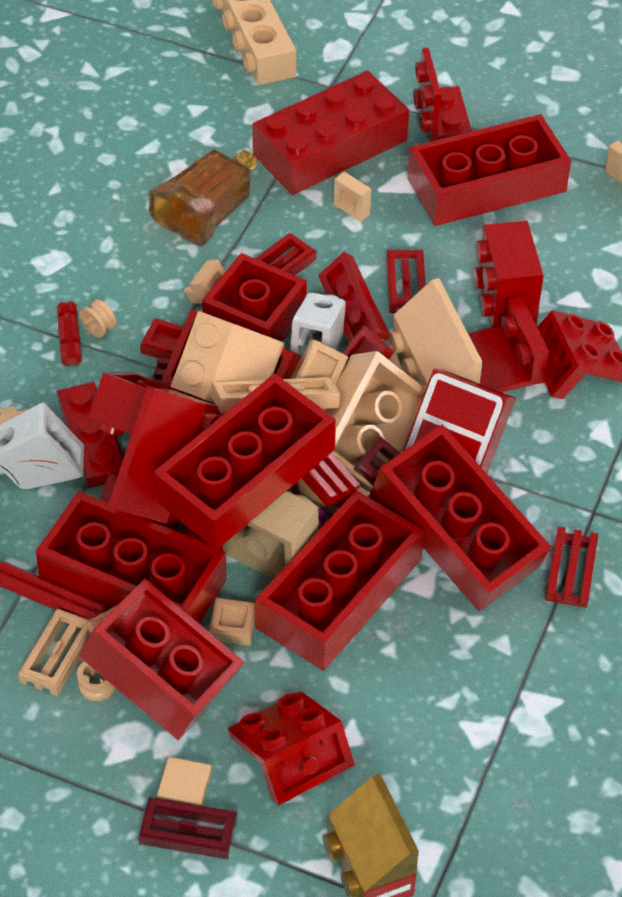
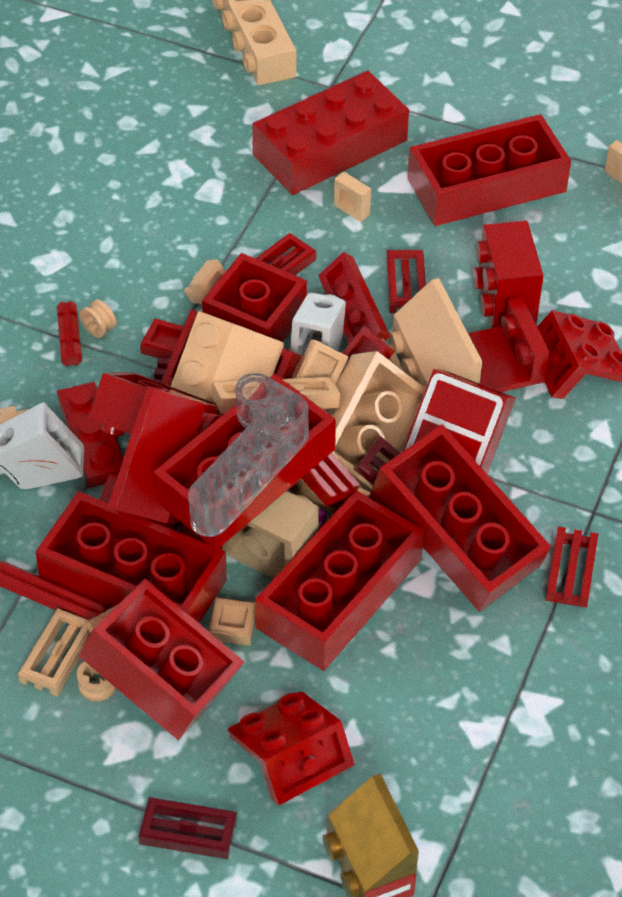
clear orange piece [149,149,257,246] -> none
light nougat tile [157,757,212,806] -> none
red bracket [413,48,472,142] -> none
none -> clear beam [188,373,309,536]

